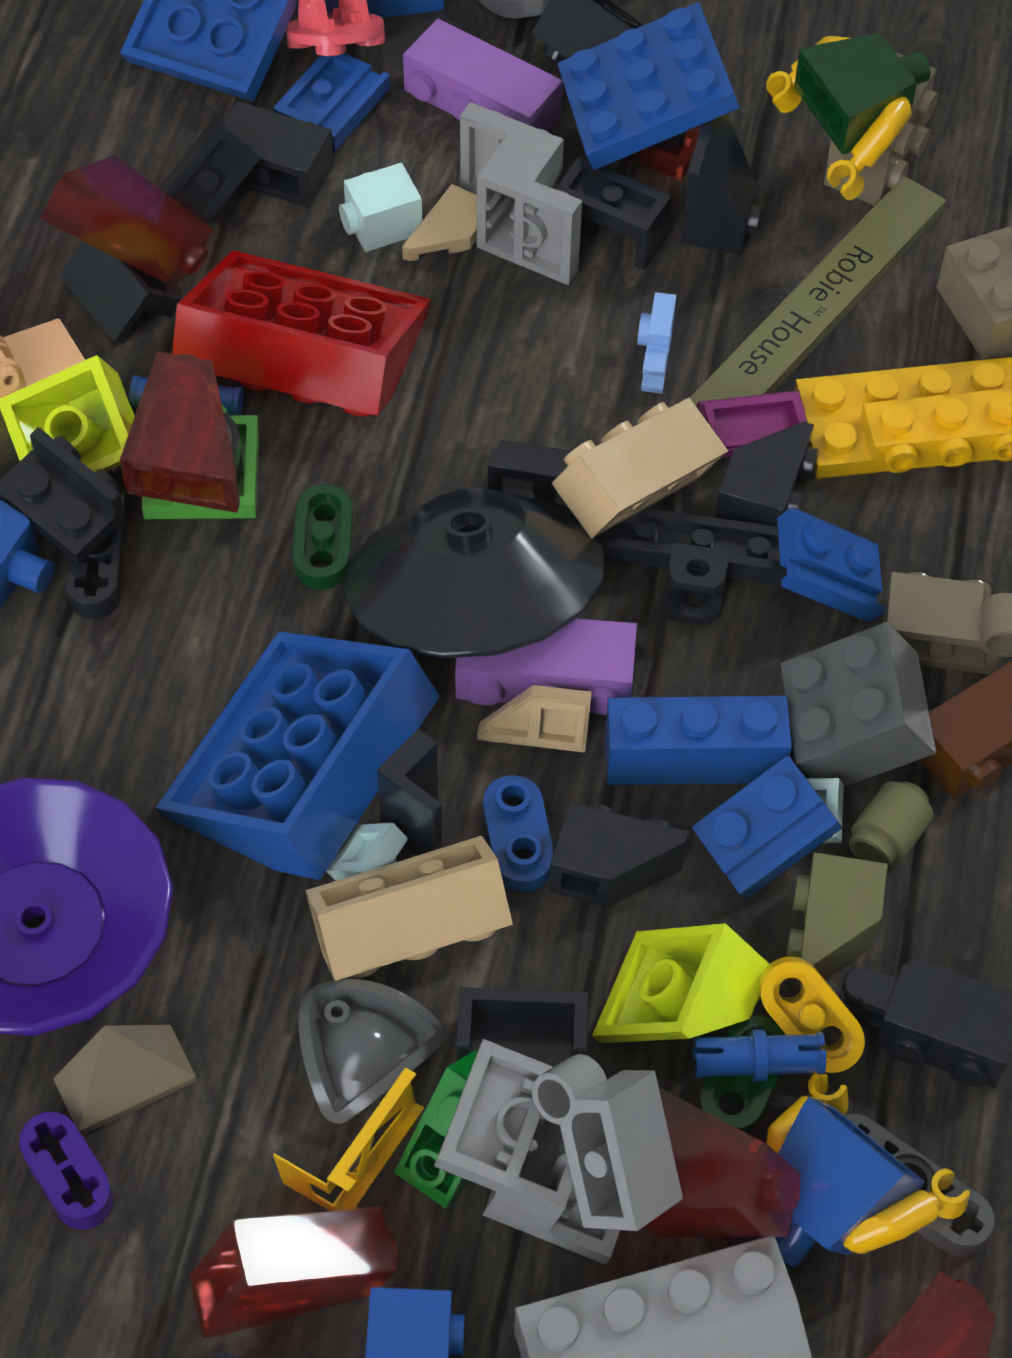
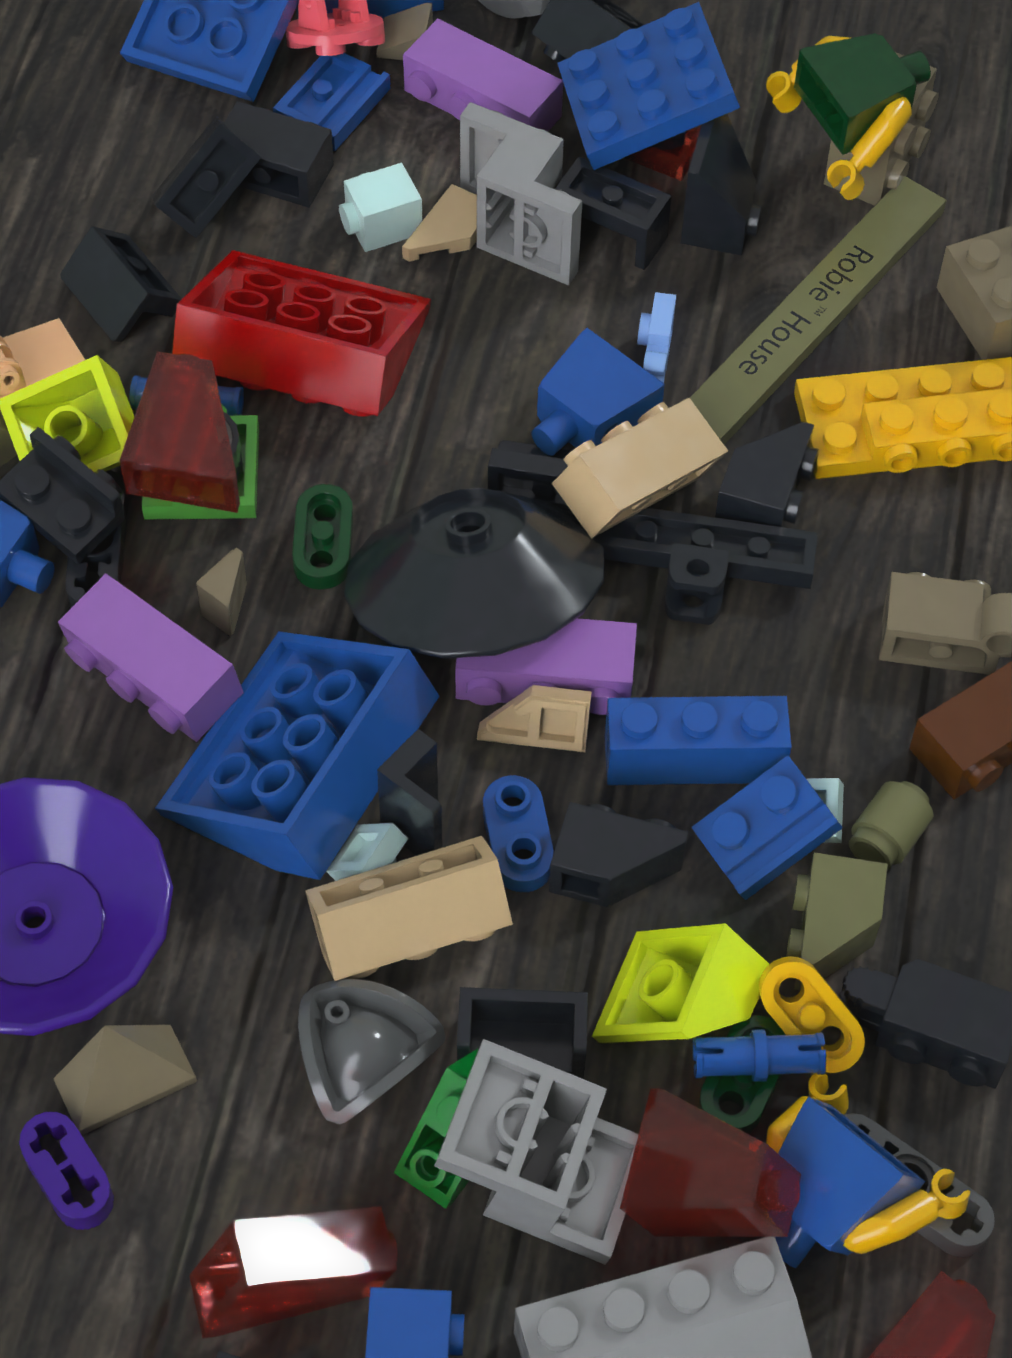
clear red slope [40,155,214,283] -> none
yellow piece [273,1067,424,1224] -> none
light grey hinge [532,1054,683,1231] -> none
magenta tile [696,391,808,458] -> none
blue plate [777,507,884,623] -> none
dark grey brick [780,622,936,787] -> none
none -> medium lavender brick [58,573,244,742]
none -> dark tan slope [197,547,247,636]
none -> dark tan slope [377,3,433,60]
none -> blue torso [531,328,665,456]

